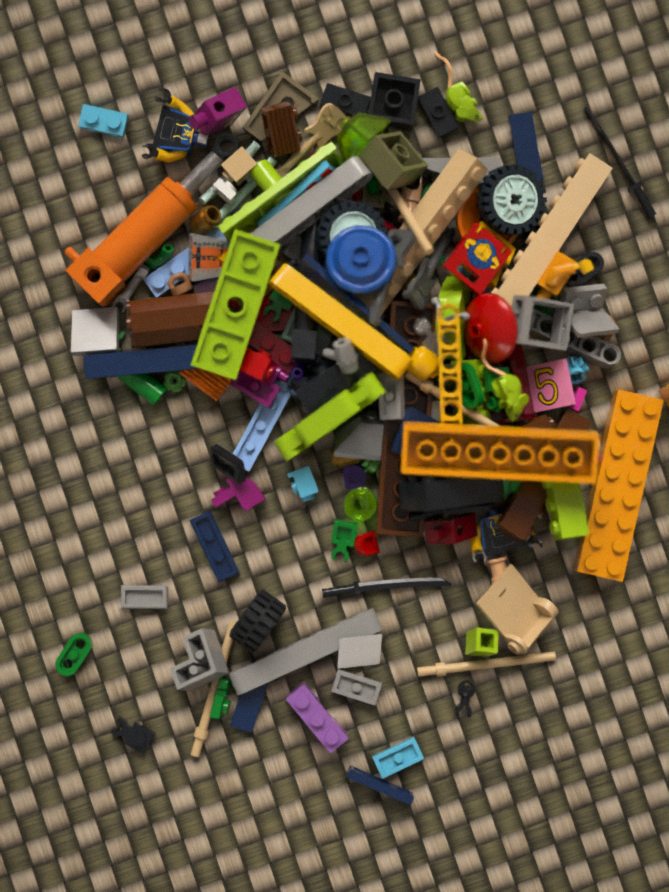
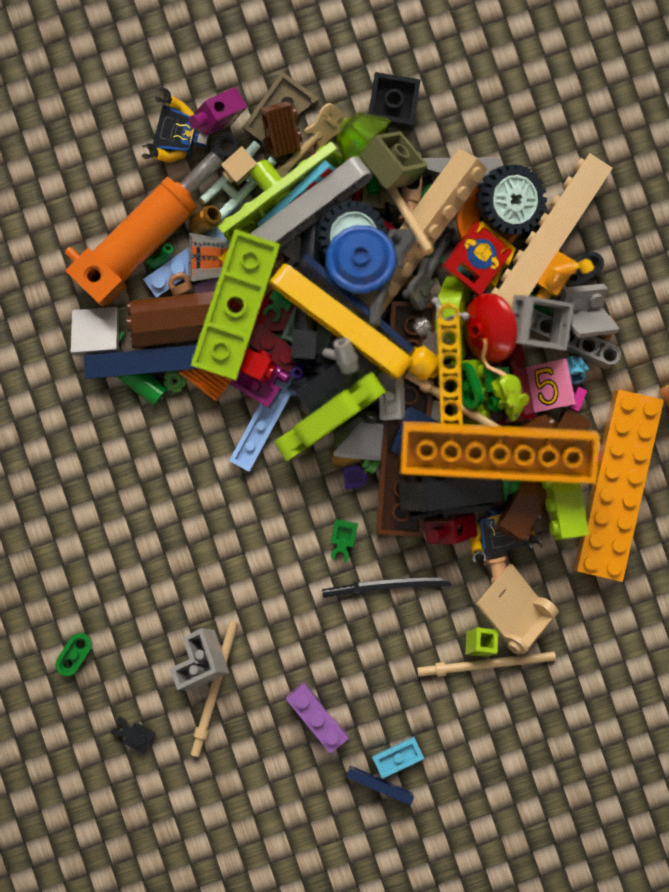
medium azure plate [78,104,129,138] -> none
light grey arm [112,264,150,313] -> none
light grey tile [121,585,168,609] -> none
dark blue tile [189,510,240,583] -> none
black plate [210,444,246,484] -> none
green plate [210,677,231,719] -> none
magenta brick [211,477,266,511] -> none
white plate [213,178,237,206] -> none
light grey beam [228,608,383,695] -> none
black tyre [229,589,286,653] -> none
dark blue tile [230,659,268,733] -> none
medium azure brick [287,466,319,502] -> none
black plate [320,83,371,120] -> none
light grey plate [331,669,382,705] -> none
white sticker [337,634,382,669] -> none
clear neon green wheel [344,487,377,521] -> none
red tile [354,531,380,557] -> none
black plate [418,87,459,139] -> none
lime animal [434,51,483,122] -> none
black arm [455,680,476,718] -> none
dark blue tile [508,111,543,180] -> none
black sword [584,107,656,218] -> none

